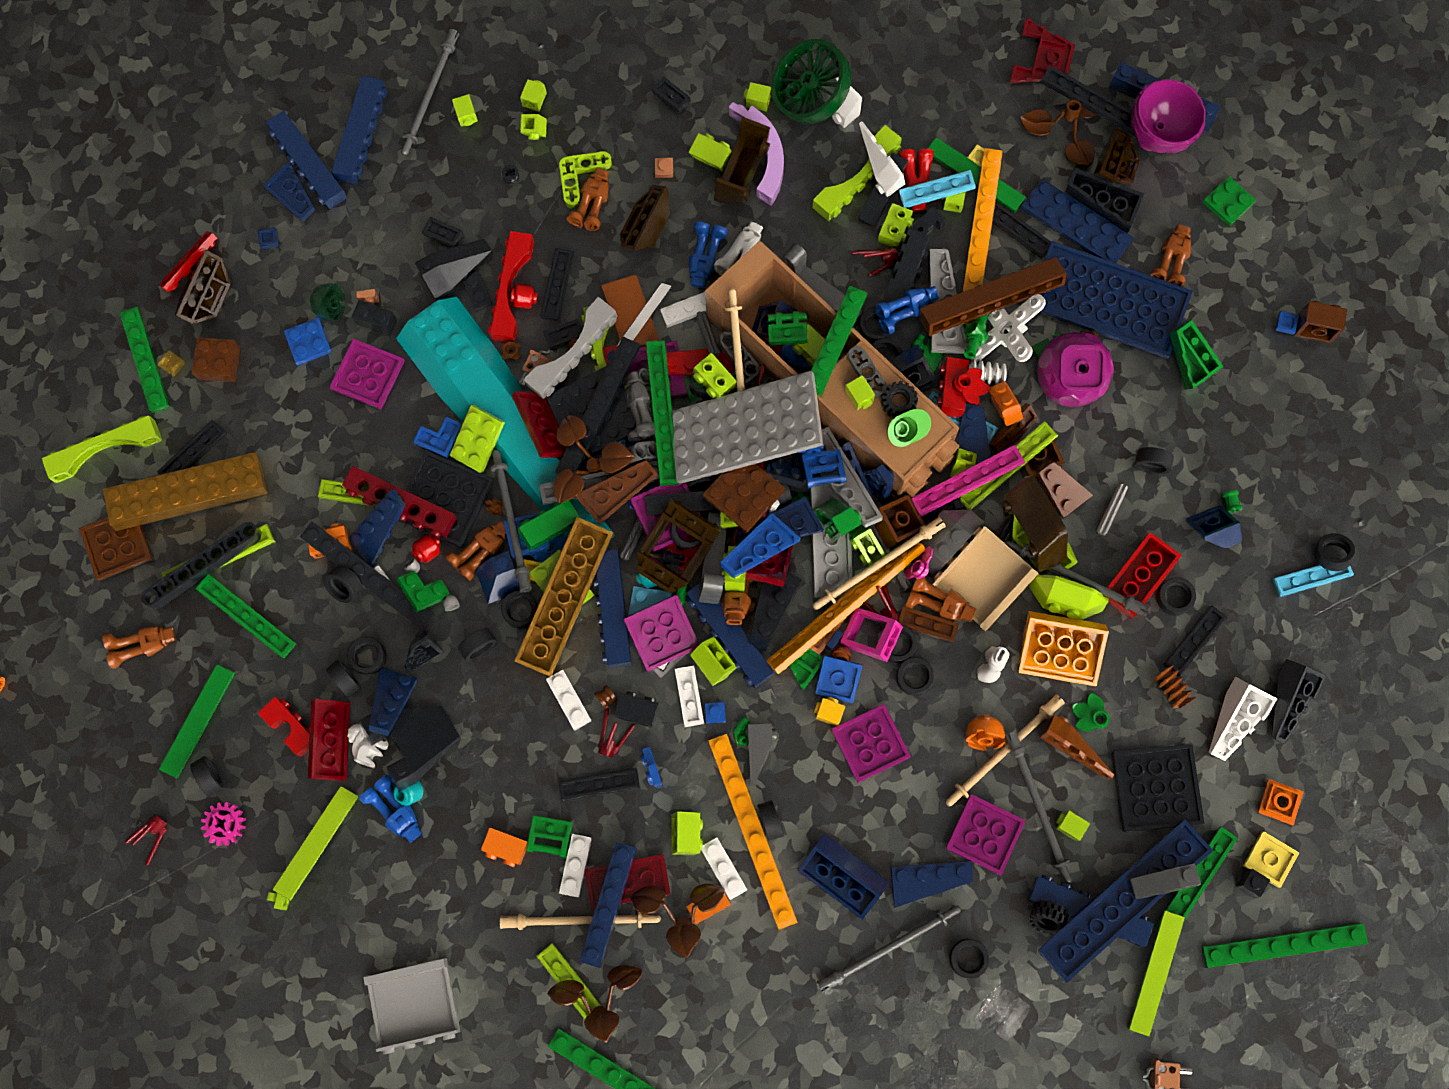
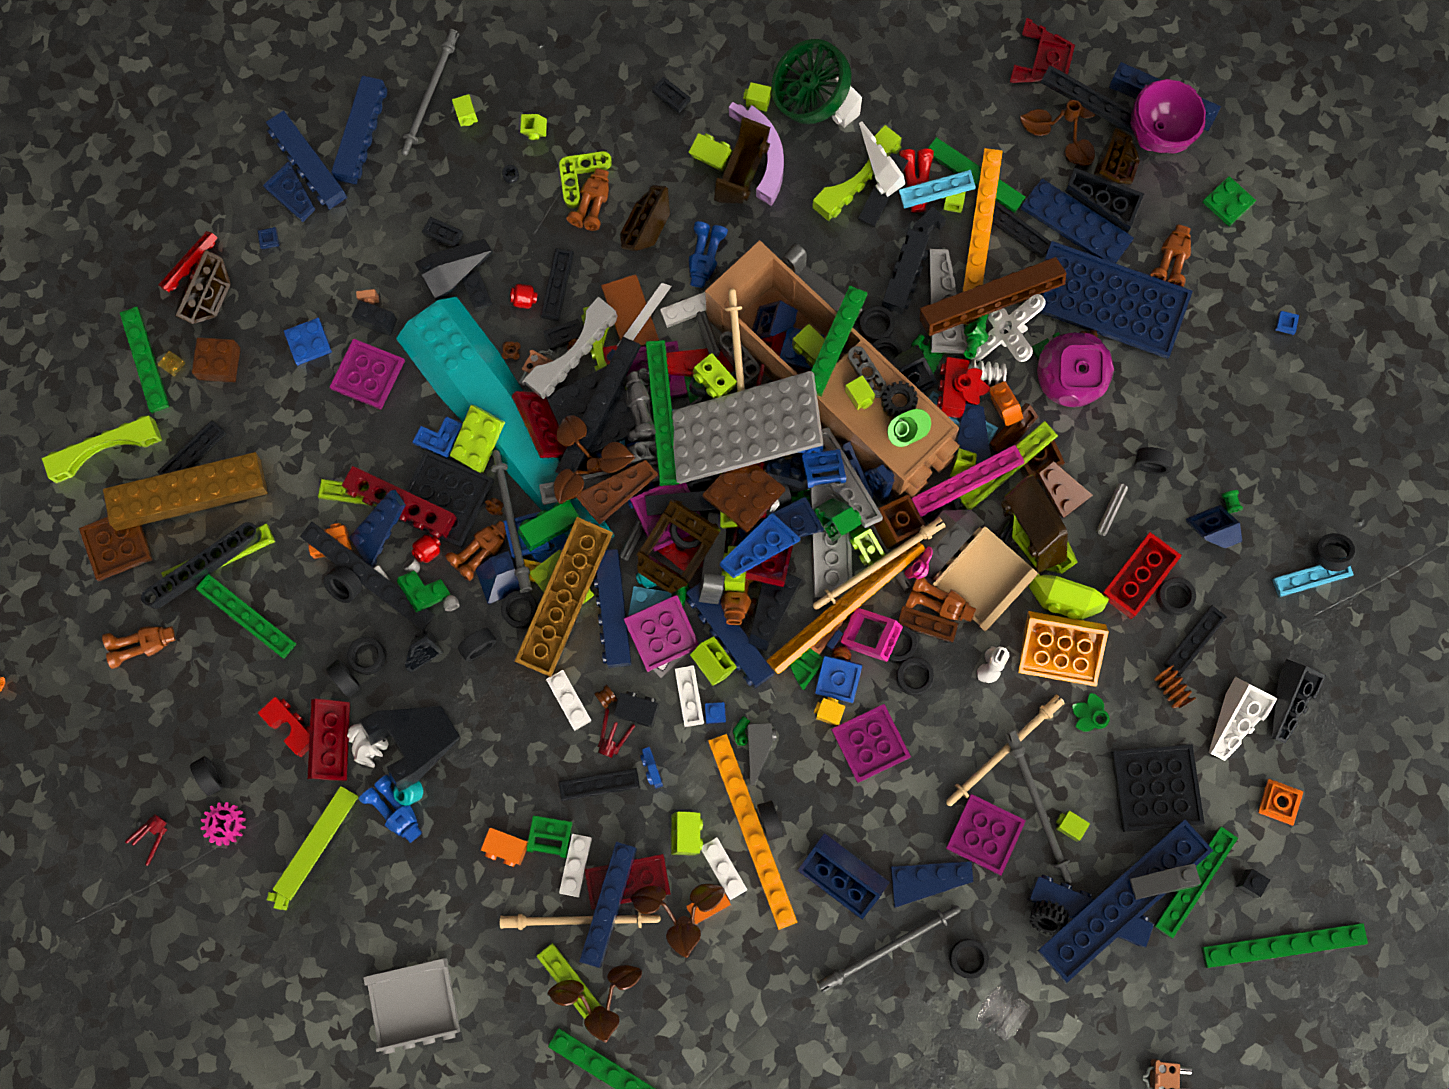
green tile [159,664,235,779] -> none
clear green cylinder [310,283,345,321] -> none
dark blue wing [369,668,417,736] -> none
red arch [488,231,534,343] -> none
lime brick [520,79,547,112] -> none
black pin [650,550,685,567] -> none
nougat plate [655,158,673,178] -> none
white piece [714,222,763,276] -> none
green plate [768,311,808,345] -> none
dark red plant [851,247,898,277] -> none
dark red plant [863,584,899,620] -> none
blue piece [875,286,939,335] -> none
lime brick [878,203,914,250] -> none
orange cylinder [965,714,1005,751] -> none
light yellow tile [967,144,984,167] -> none
dark grey bar [1005,541,1151,617] -> none
dark orange wedge [1040,715,1114,780] -> none
lime tile [1128,910,1185,1036] -> none
green wedge [1169,320,1224,390] -> none
light yellow plate [1243,831,1299,888] -> none
reddish brown brick [1294,301,1347,343] -> none

